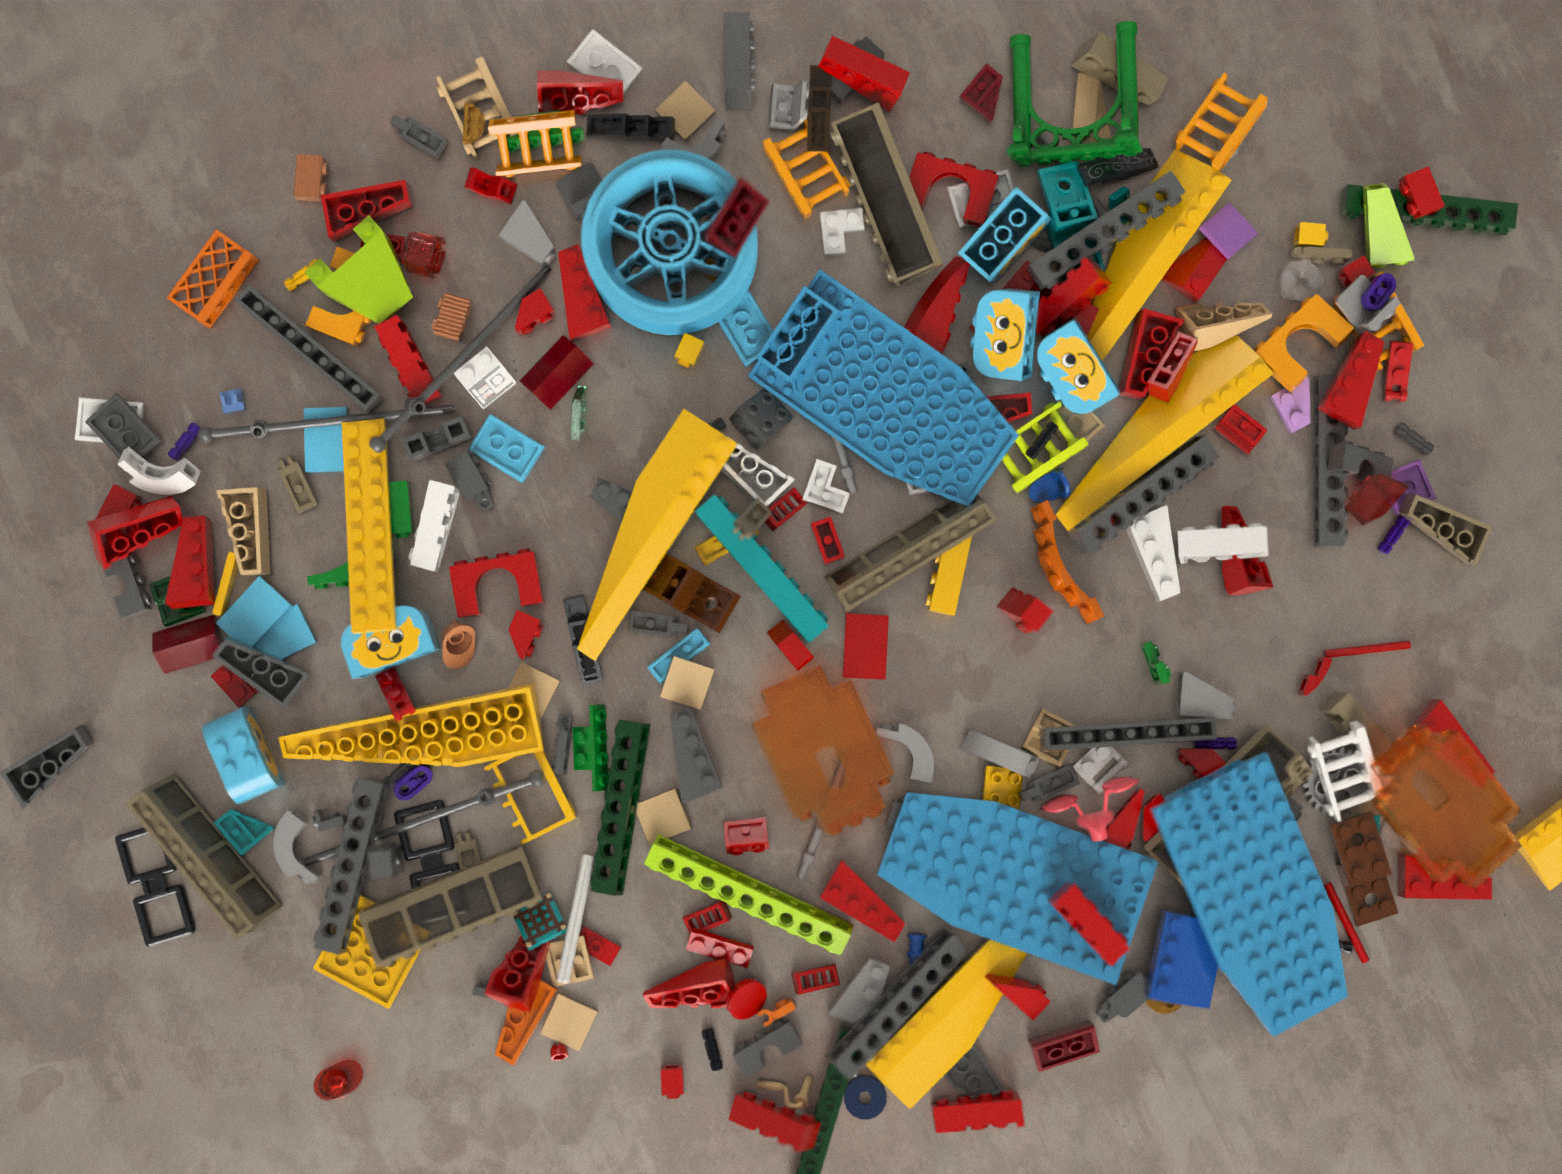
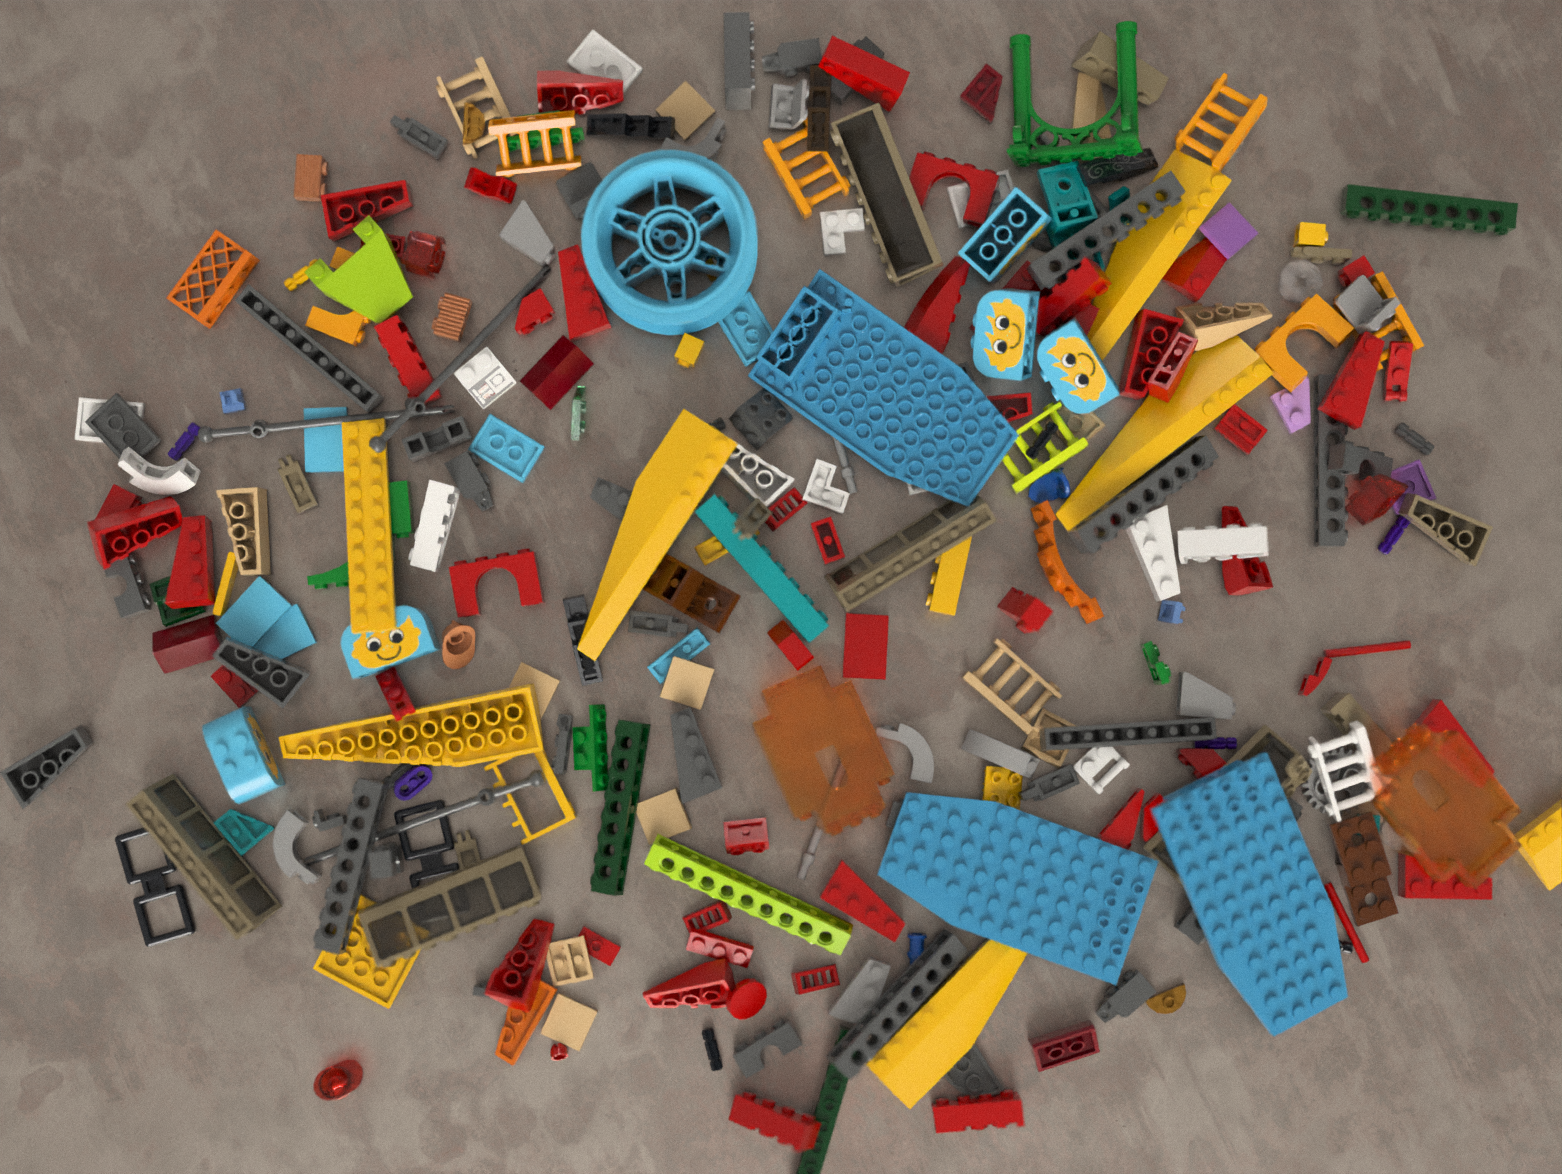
red slope [508,610,544,660] -> none
tile [513,892,567,951] -> none
white axle [557,855,594,983] -> none
red brick [660,1065,684,1099] -> none
dark red slope [705,177,770,257] -> none
tan piece [757,1076,813,1109] -> none
orange plate [758,998,796,1026] -> none
dark blue tile [844,1075,887,1120] -> none
red slope [985,974,1051,1021] -> none
coral plant [1040,777,1139,841] -> none
red wedge [1048,882,1130,967] -> none
blue slope [1145,909,1218,1009] -> none
dark purple plate [1361,273,1396,311] -> none
slope [1363,183,1414,268] -> none
red brick [1399,166,1445,220] -> none
none -> dark grey hinge [762,38,822,77]
none -> tan fence [961,638,1062,735]
none -> medium blue tile [1158,600,1186,624]

